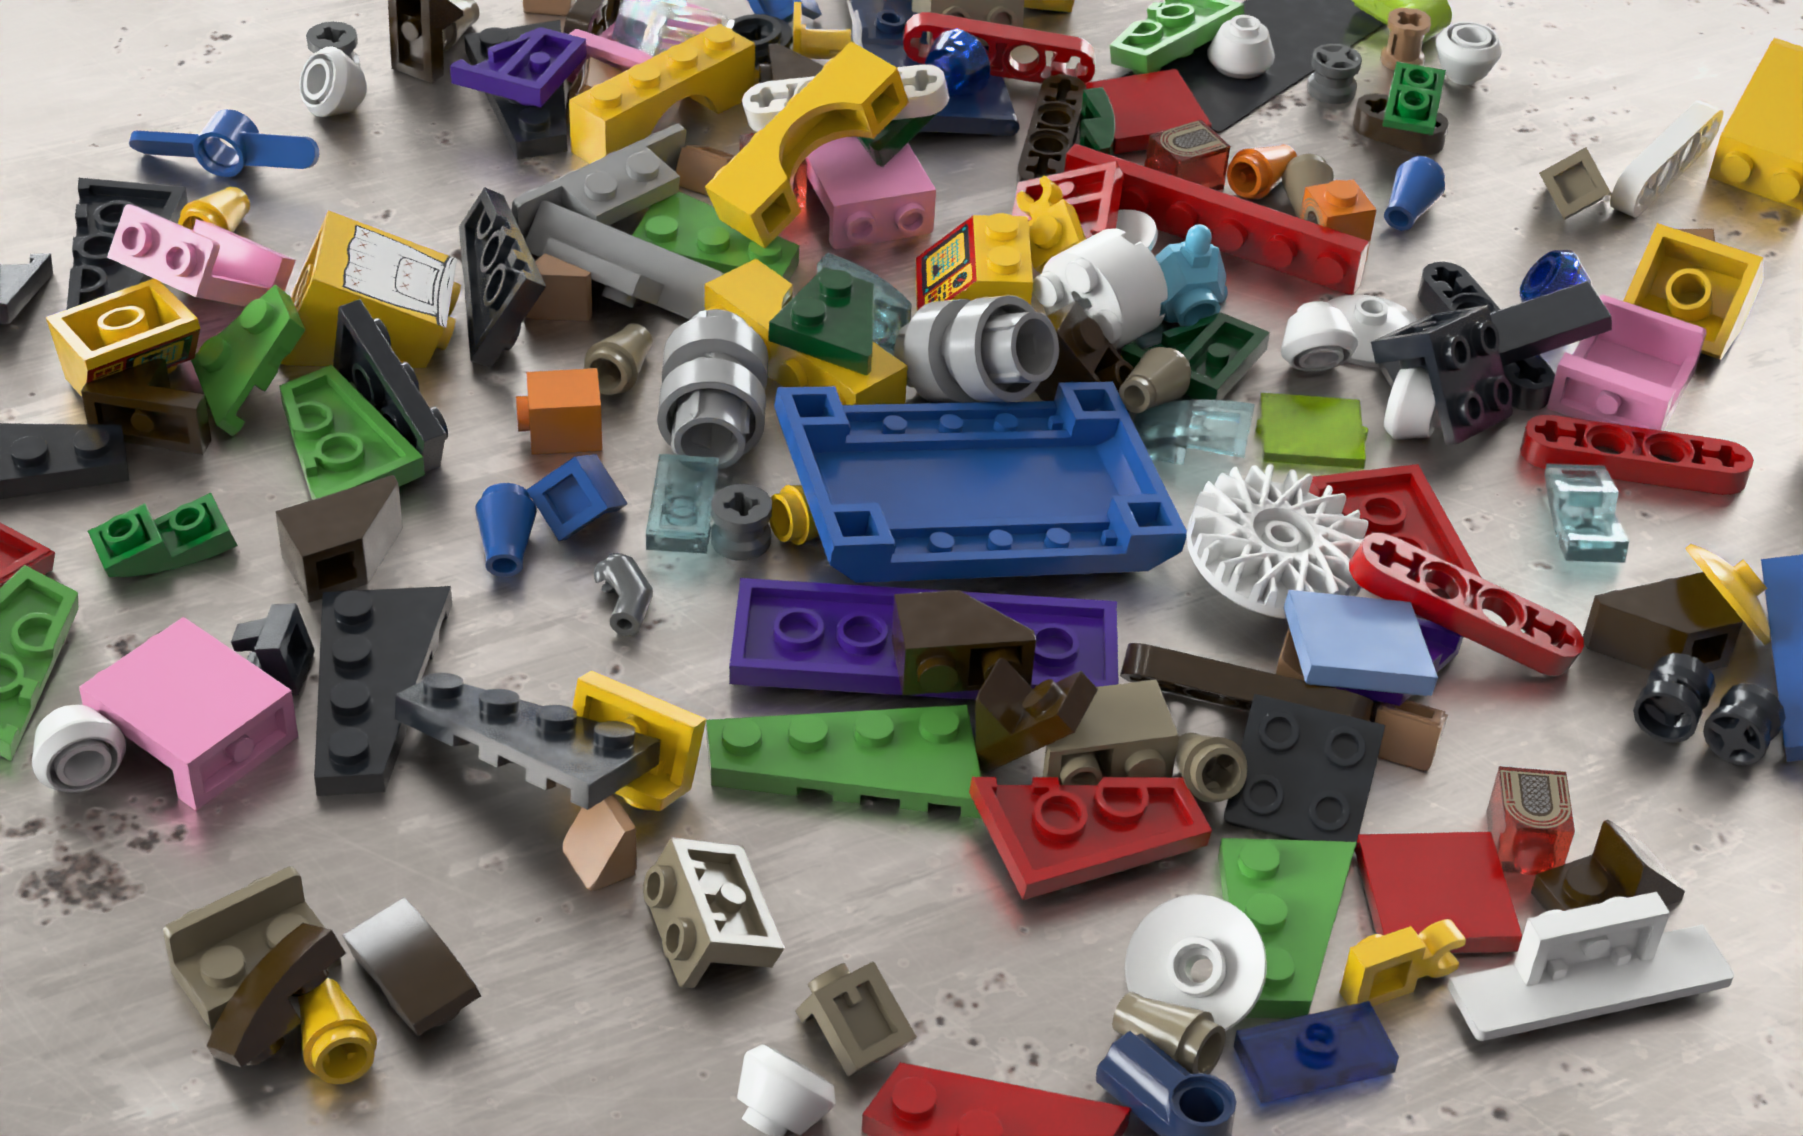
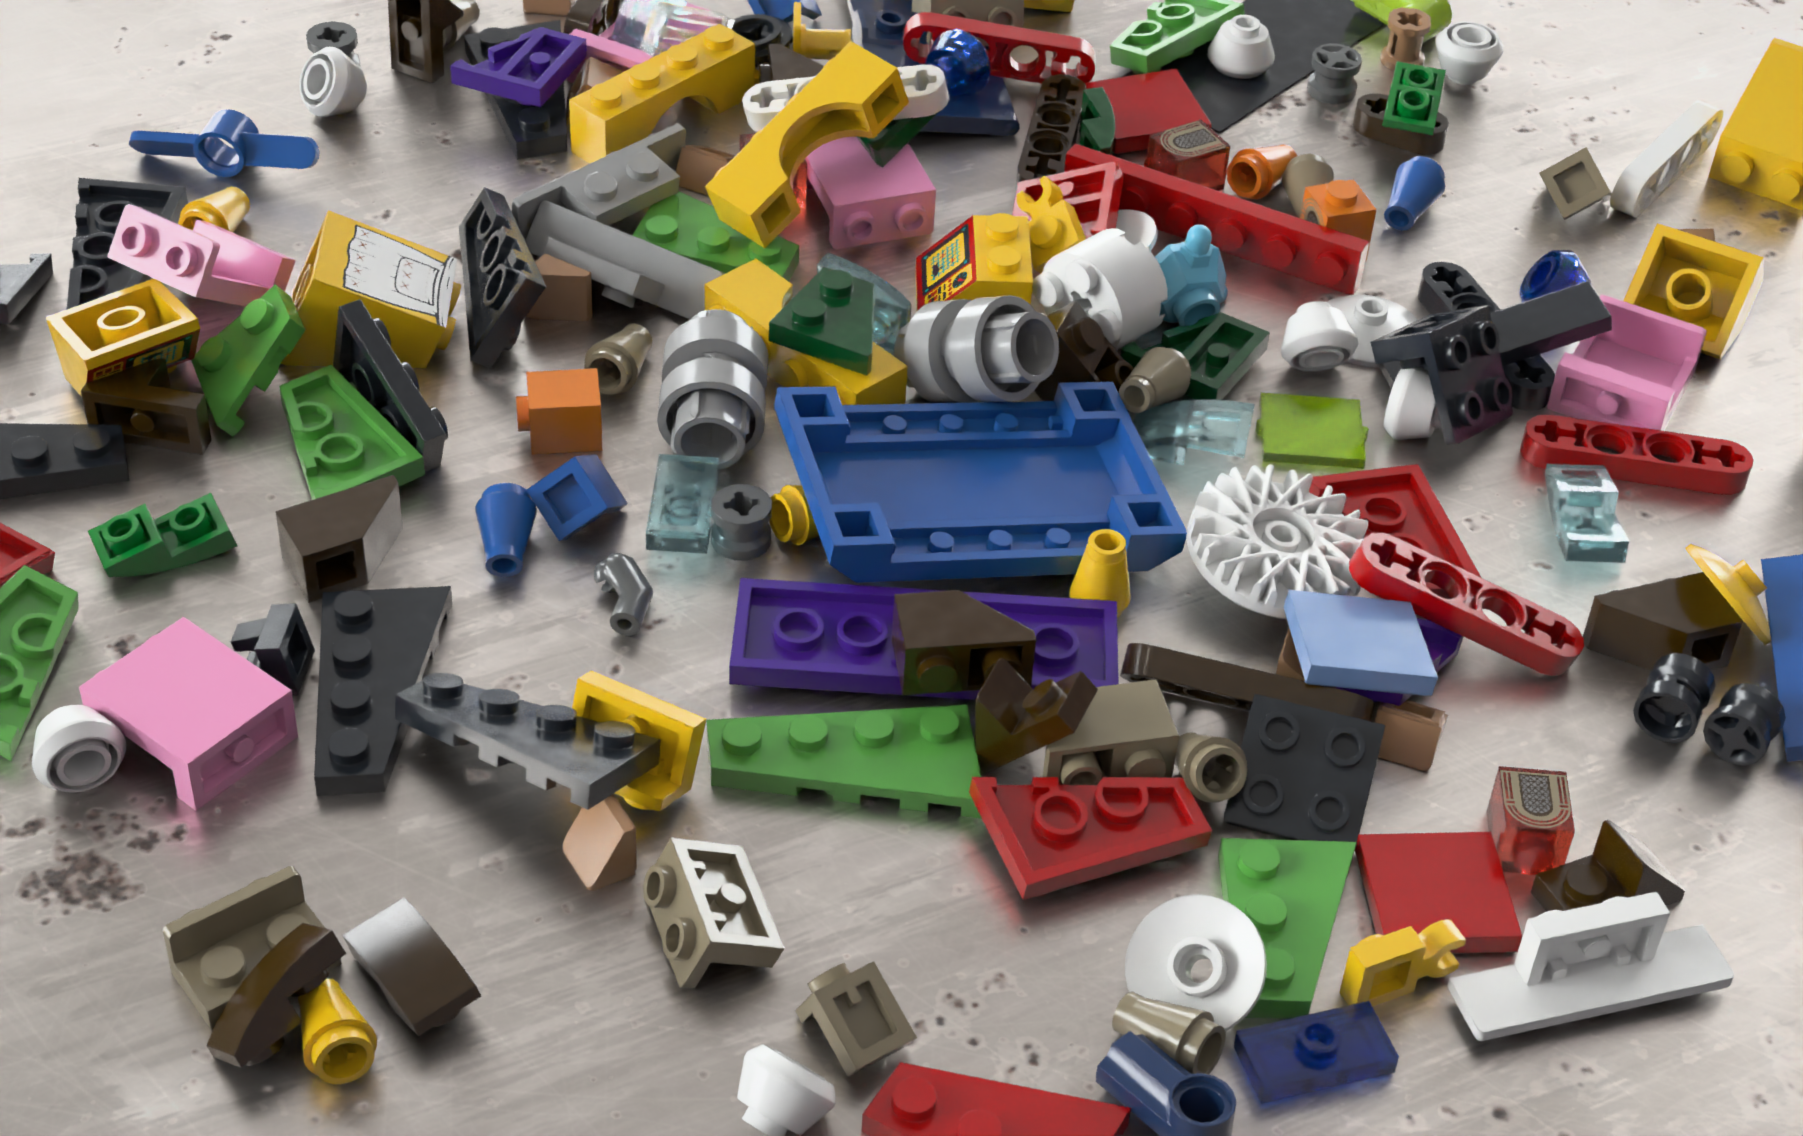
none -> yellow cone [1069,529,1131,618]

